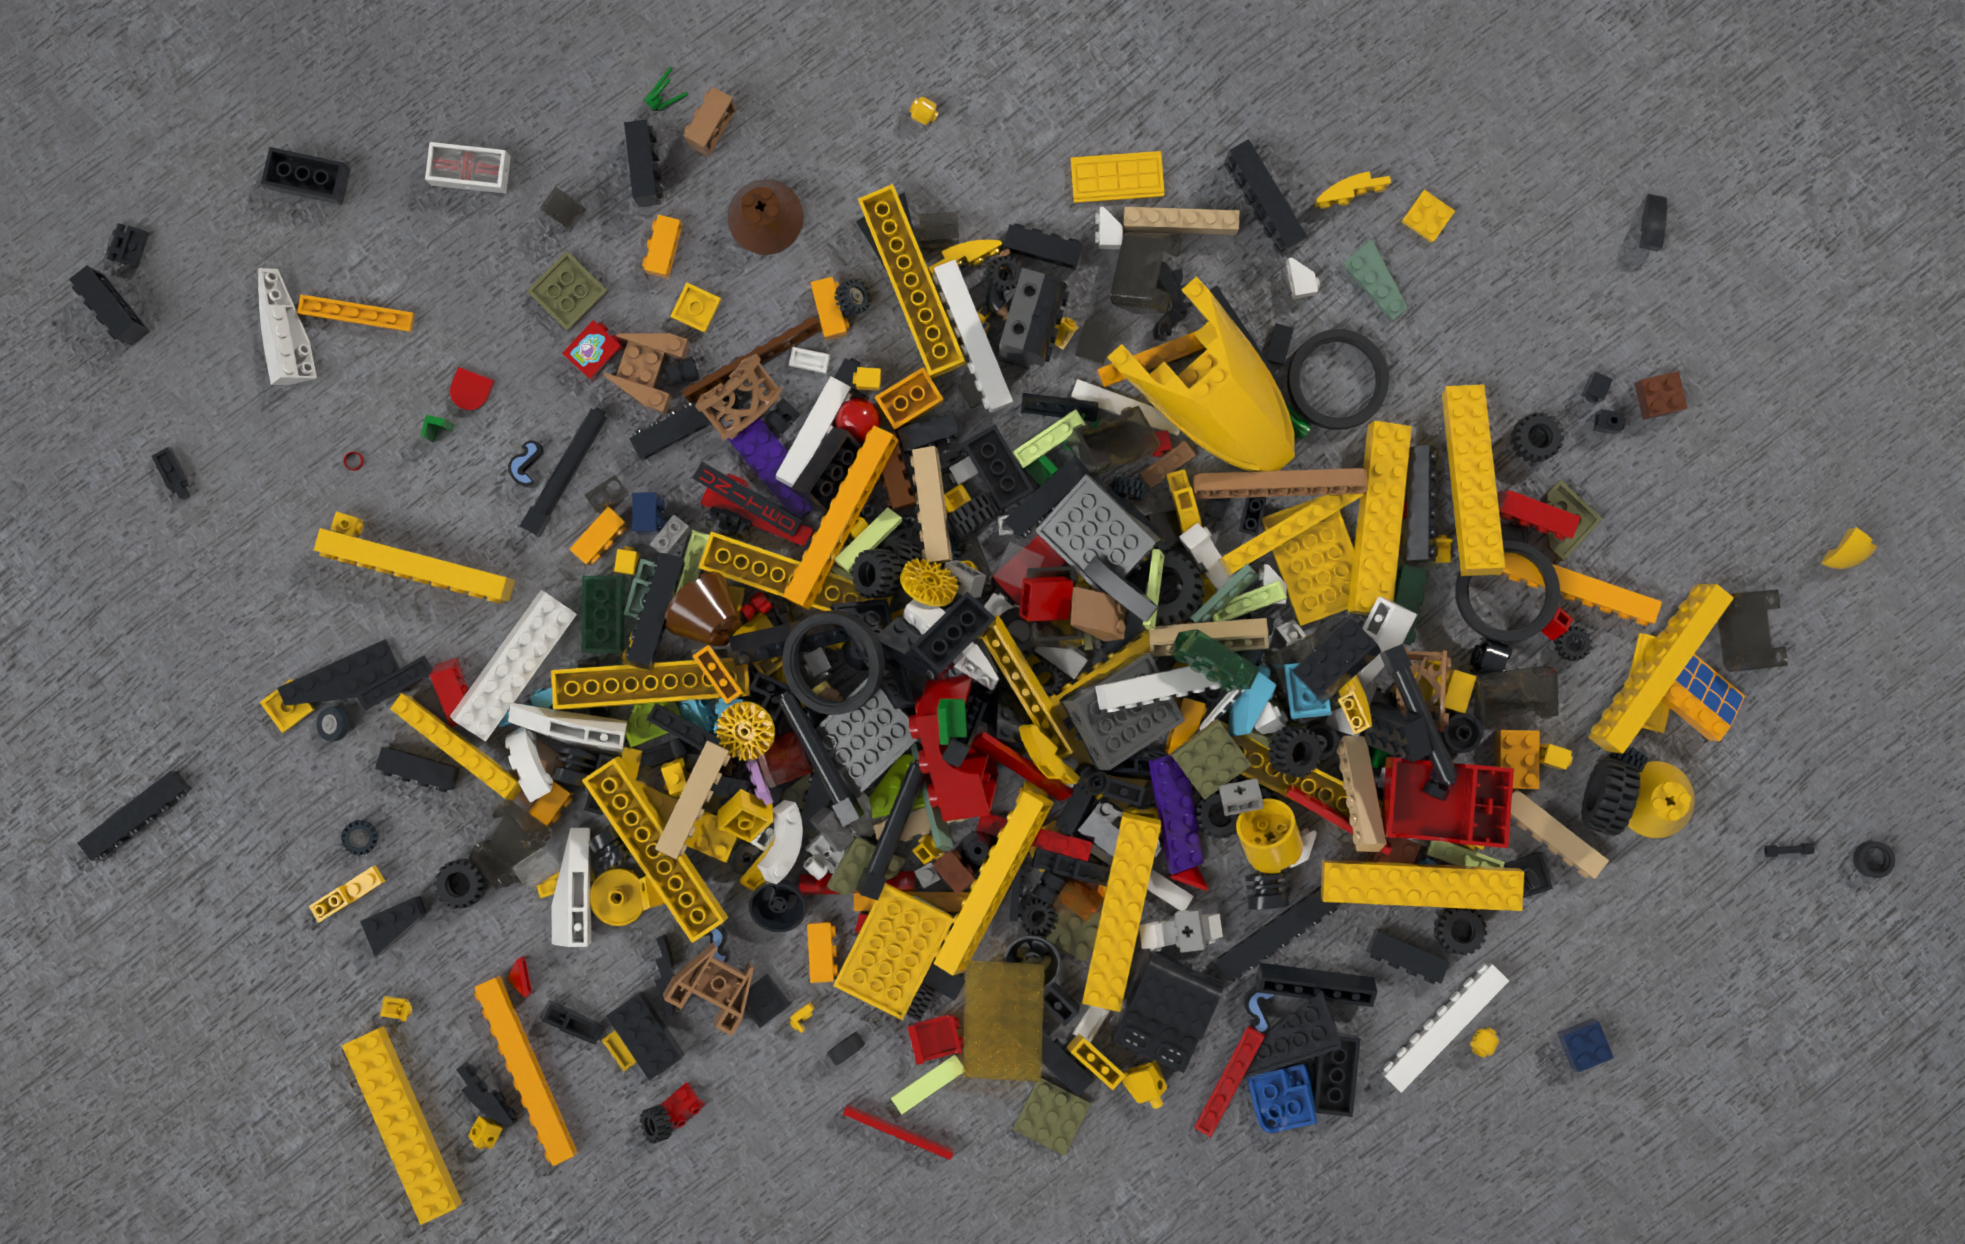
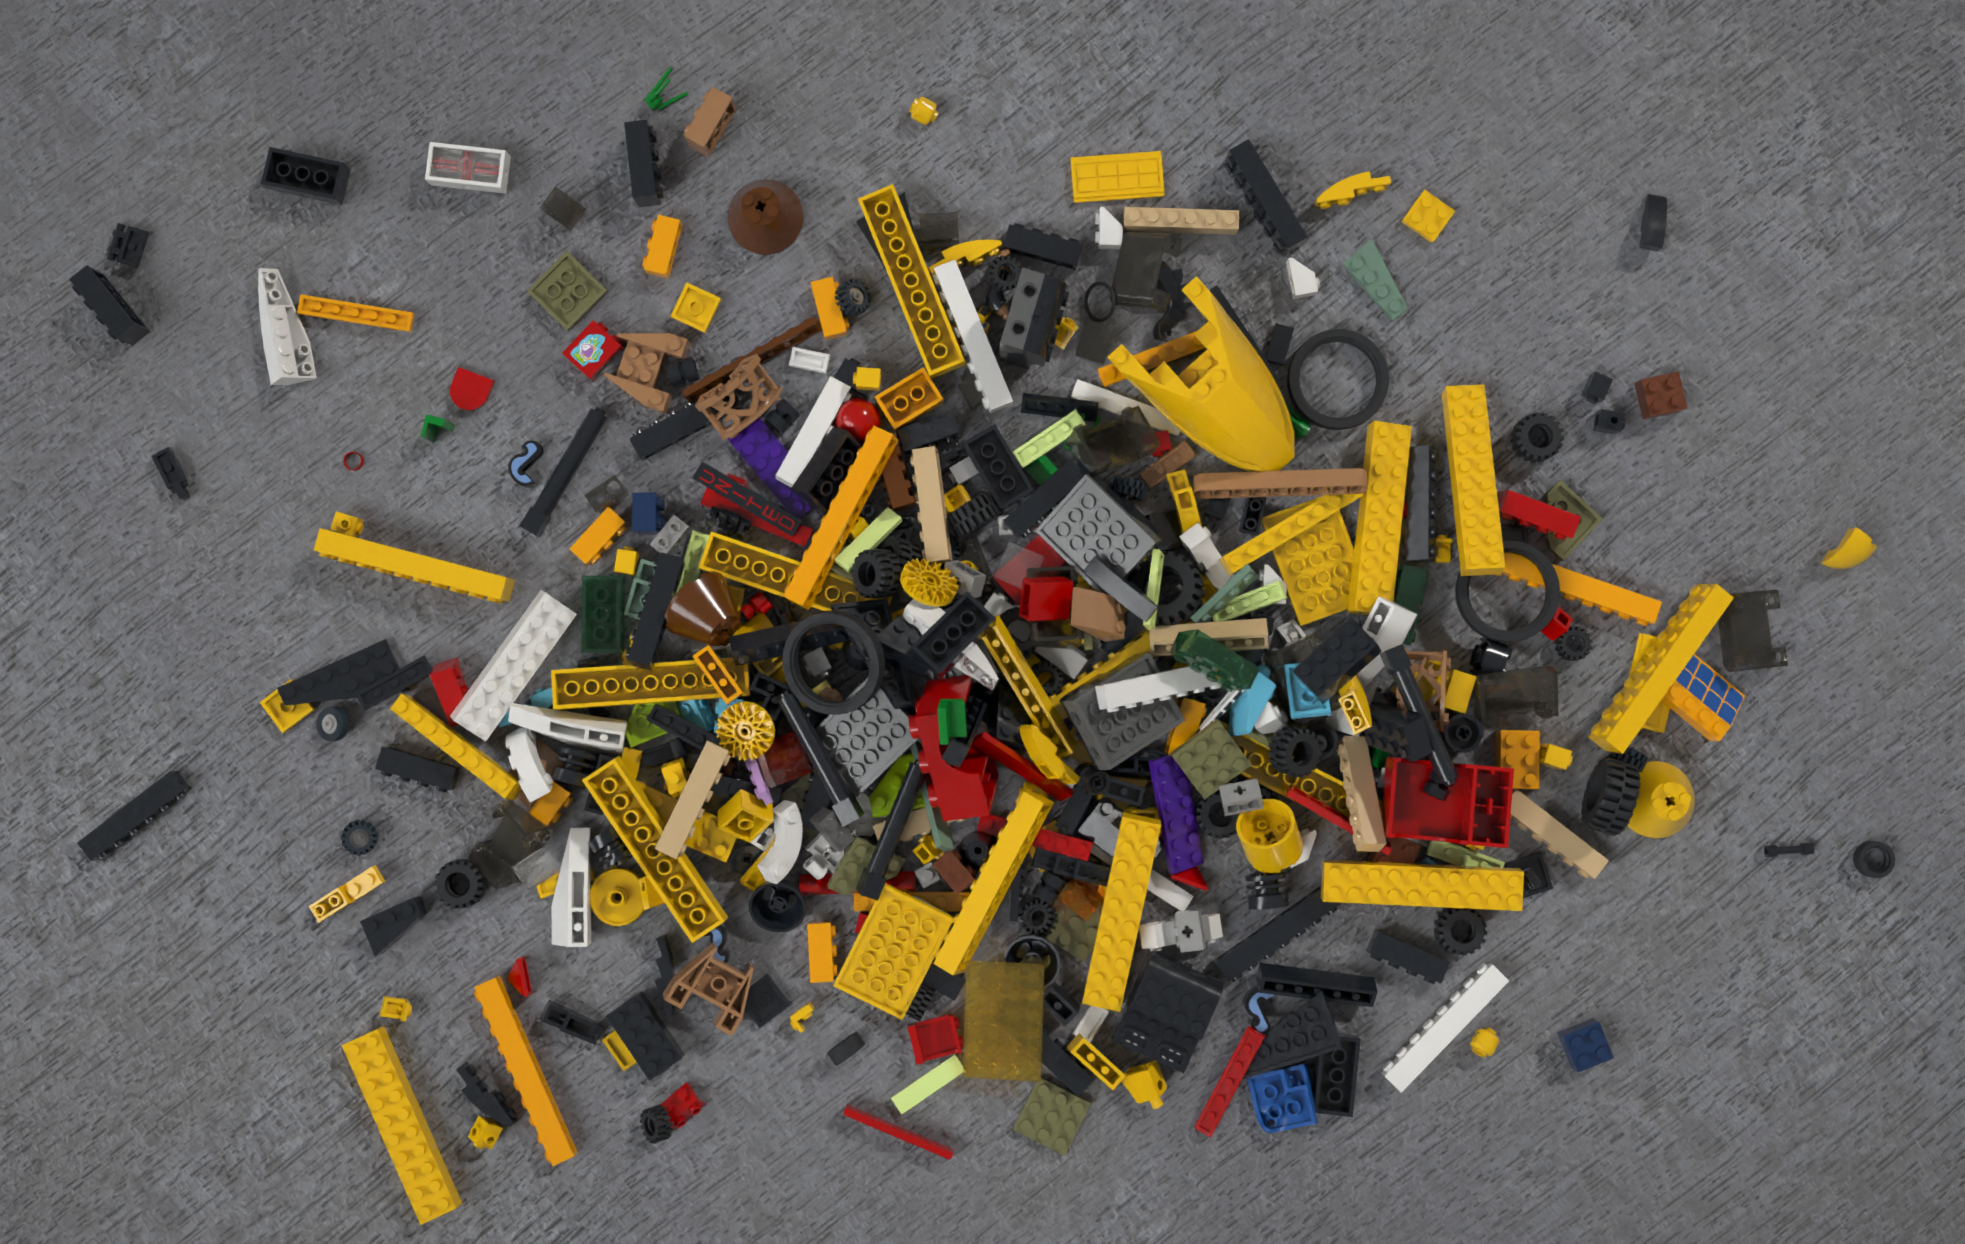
none -> black tyre [1084,281,1116,322]

